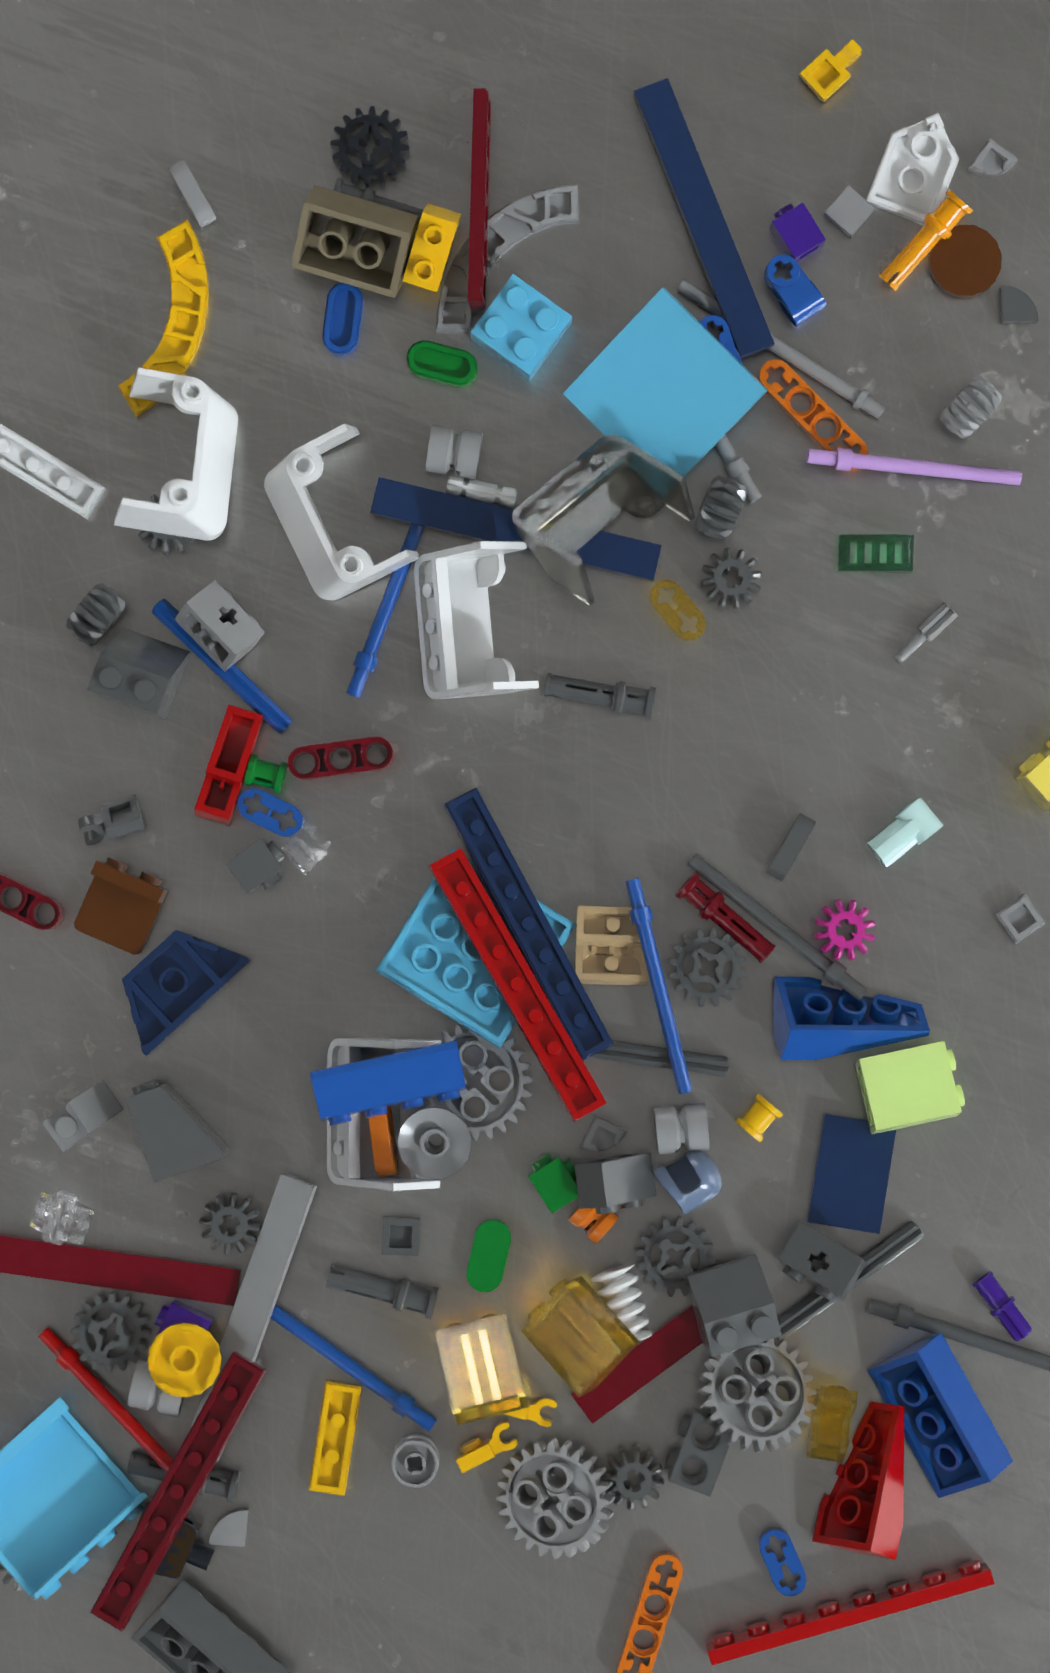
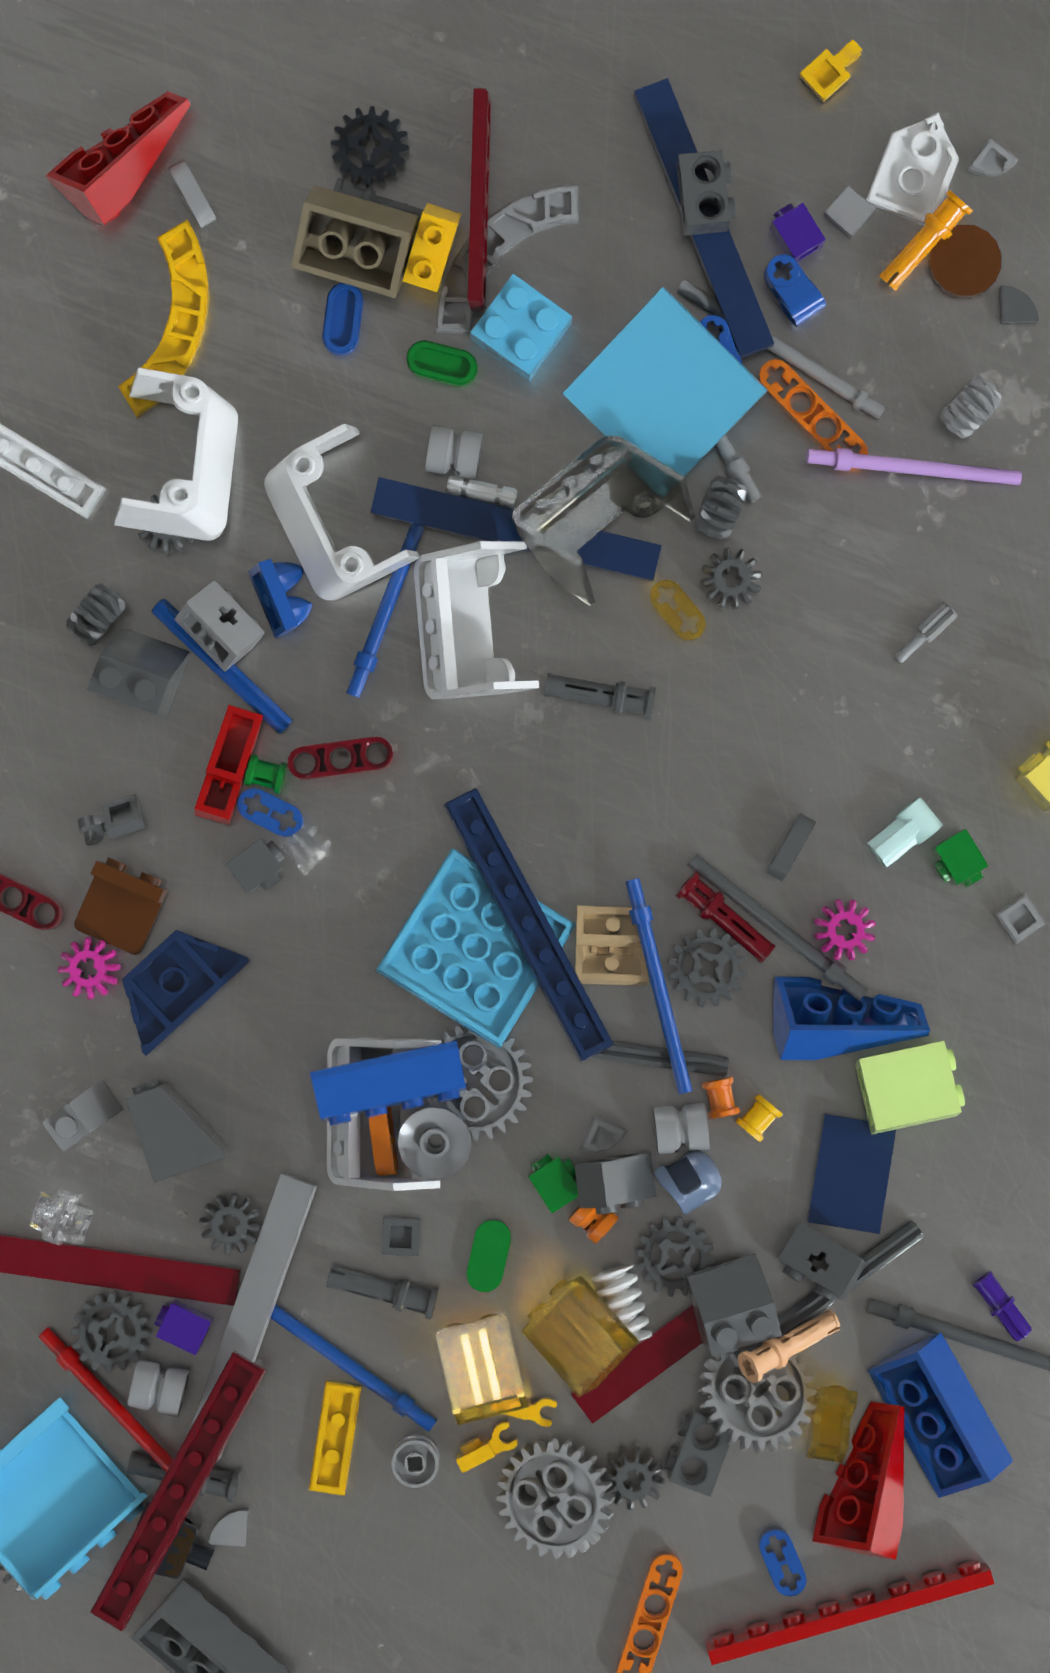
yellow tile [147,1323,222,1398] -> none
red plate [428,848,607,1123] -> none
clear green slope [838,534,914,574] -> none
none -> red wedge [46,91,191,225]
none -> dark pink gear [58,937,121,999]
none -> blue tile [248,559,313,639]
none -> dark grey brick [676,150,736,236]
none -> orange bush [701,1077,740,1119]
none -> light nougat pin [737,1310,840,1383]
none -> green brick [930,829,989,888]

